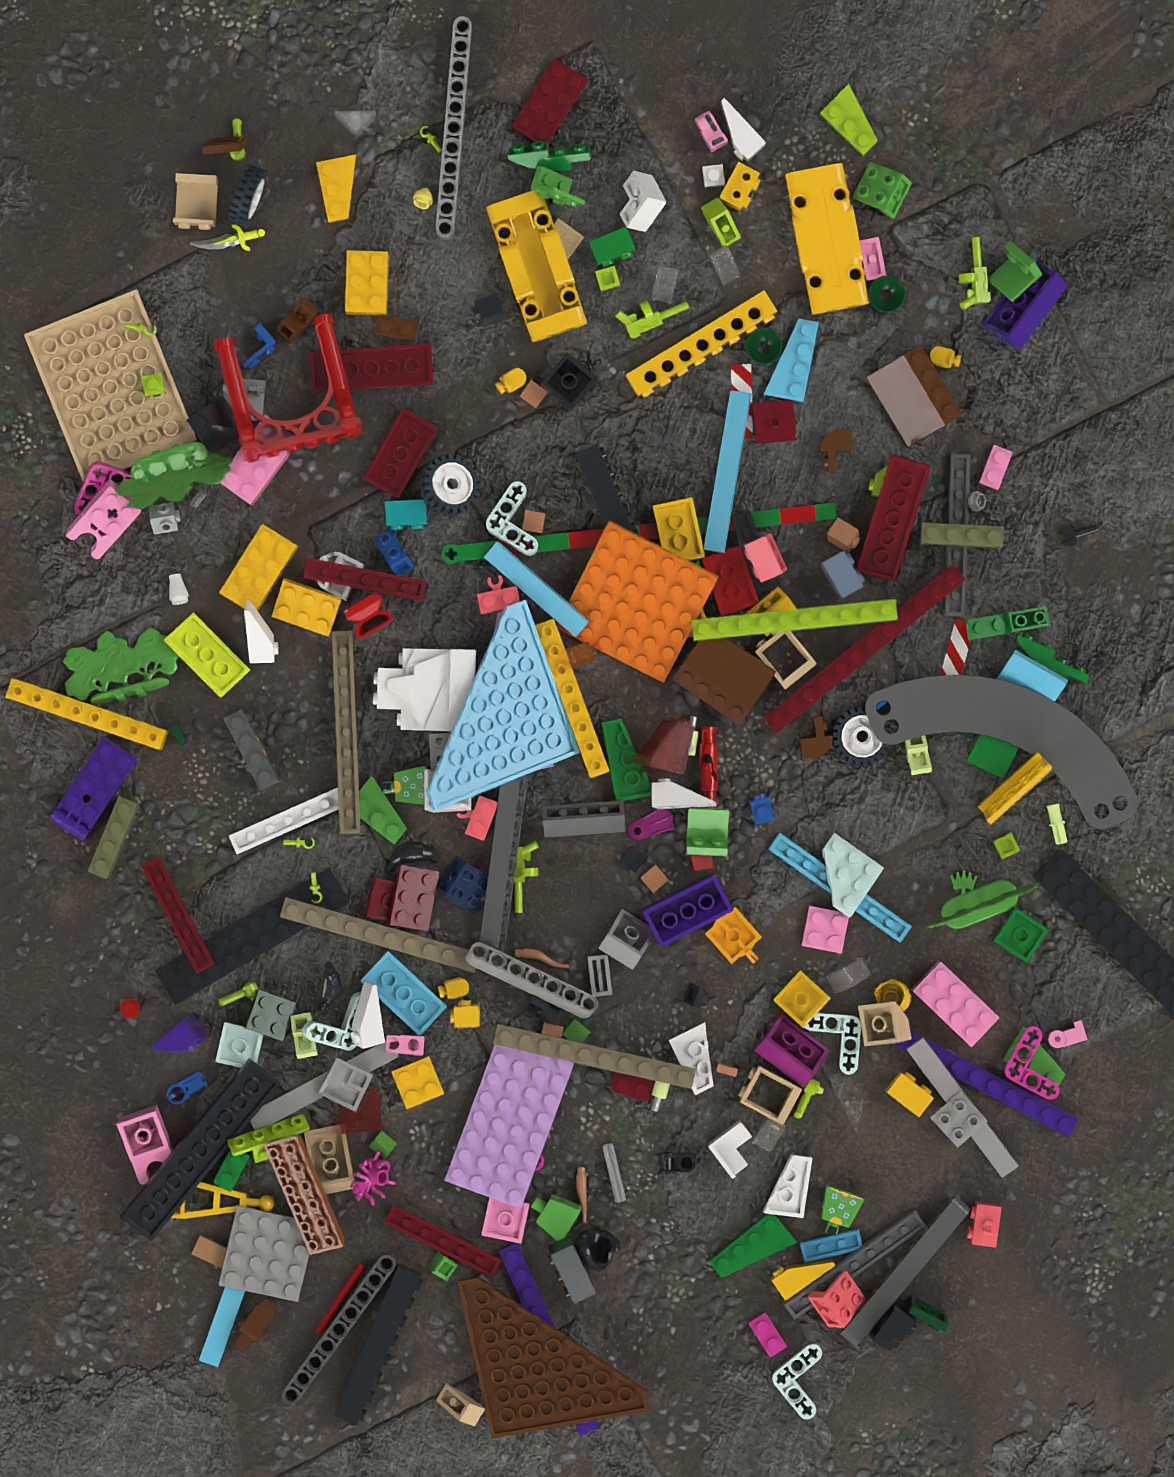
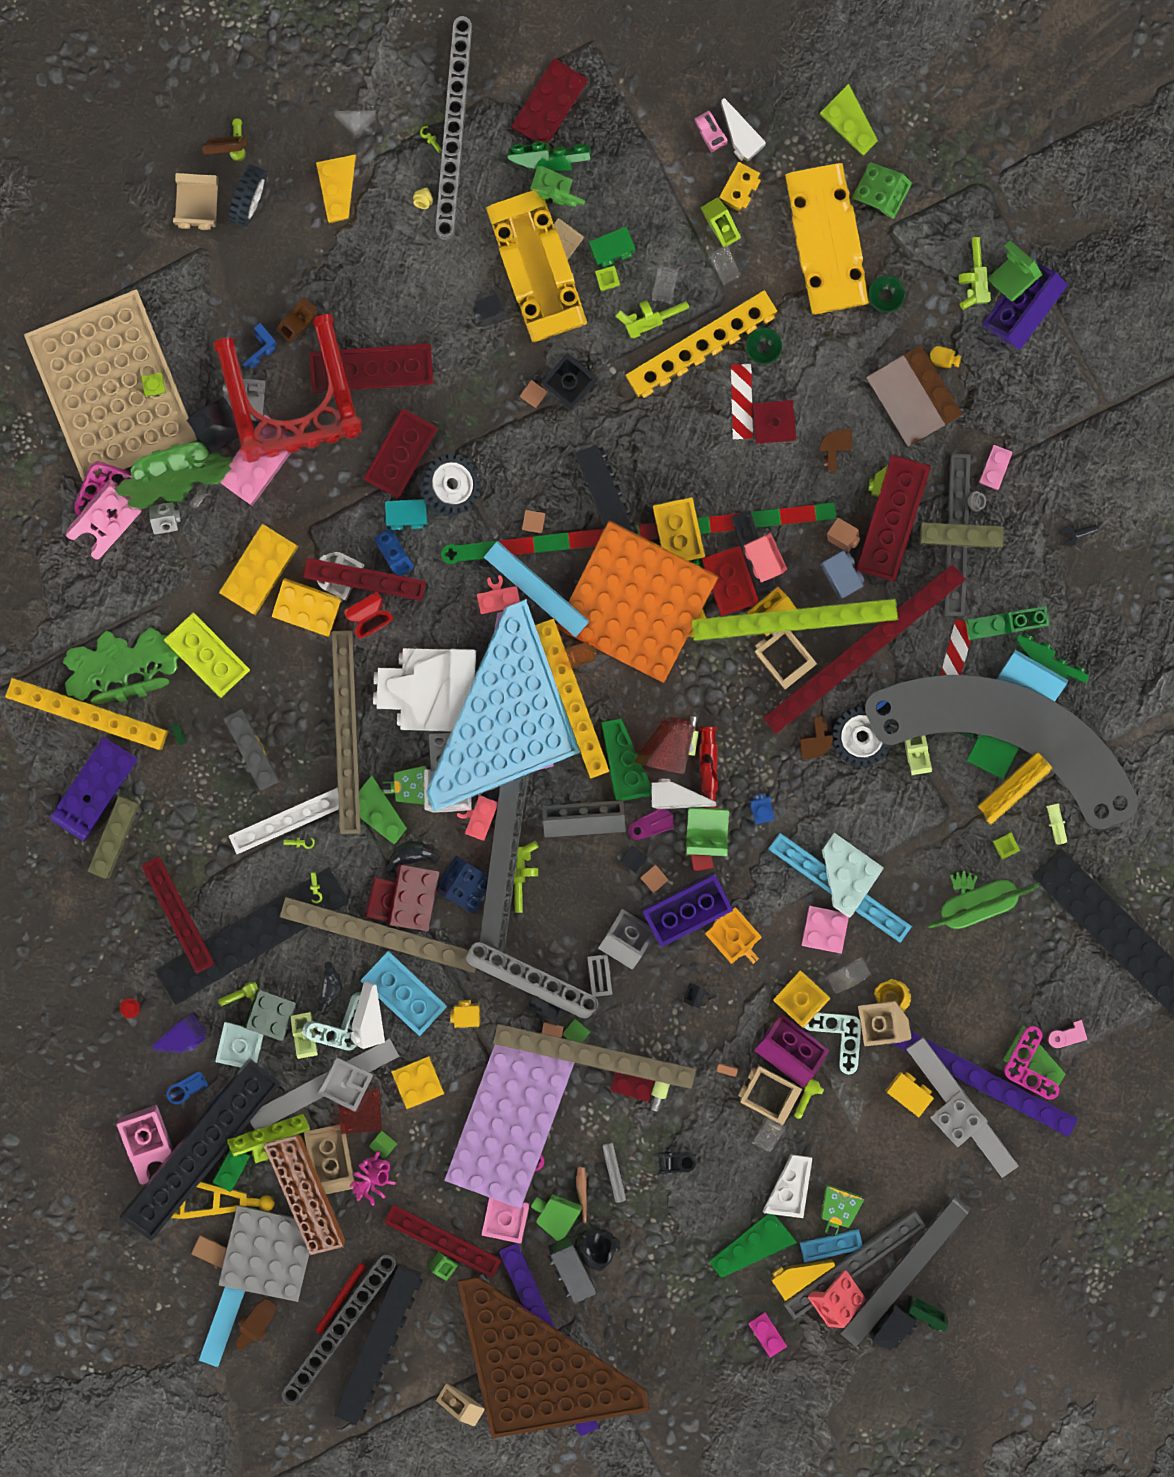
lime hand [125,322,157,336] -> none
white cone [169,574,189,605] -> none
piece [190,224,265,251] -> none
white slope [245,600,279,663] -> none
yellow brick [345,250,389,316] -> none
reddish brown plate [375,315,418,342] -> none
bright pink leg [385,1035,424,1056] -> none
yellow arm [437,977,469,999] -> none
light aqua beam [486,482,538,556] -> none
yellow arm [495,368,526,394] -> none
nougat animal [515,948,569,968] -> none
white panel [620,171,666,232] -> none
white wing [668,1022,713,1095] -> none
reddish brown slope [672,638,776,725] -> none
white plate [702,164,725,188] -> none
medium azure tile [704,390,751,553] -> none
white panel [707,1120,752,1179] -> none
medium azure wing [764,319,819,403] -> none
light aqua beam [772,1343,822,1419] -> none
bright pink plate [860,237,886,282] -> none
bright pink brick [911,960,1000,1047] -> none
coral brick [967,1201,1002,1248] -> none
green tile [993,907,1049,963] -> none

